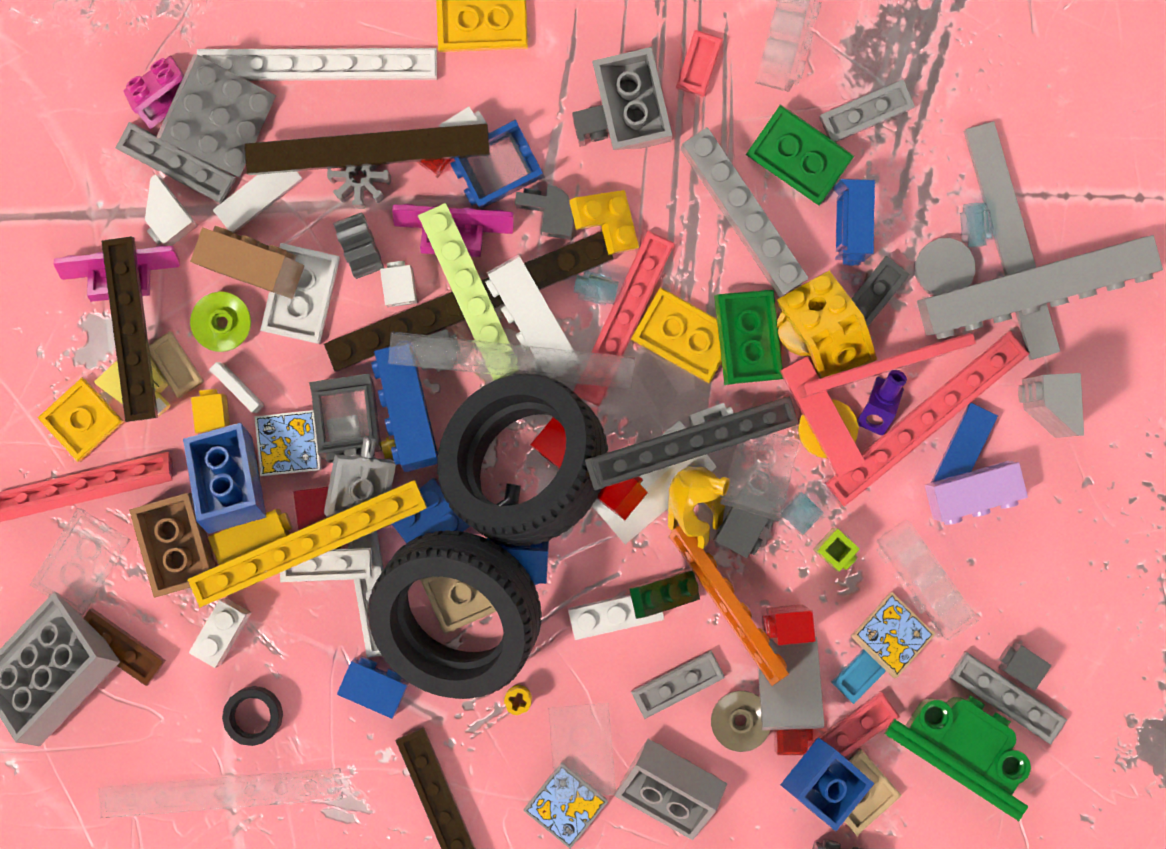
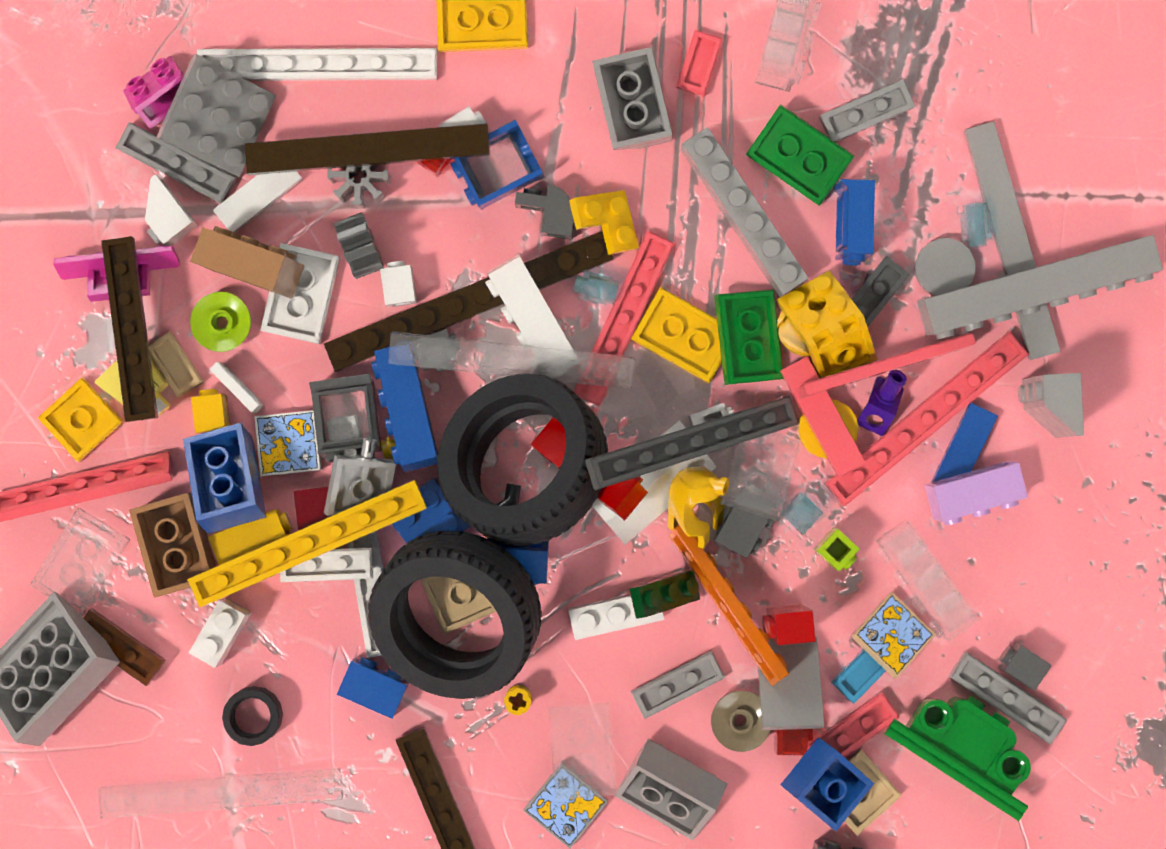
dark pink bracket [392,204,514,257] -> none
yellowish green plate [418,203,521,381] -> none
dark grey brick [572,105,609,147] -> none

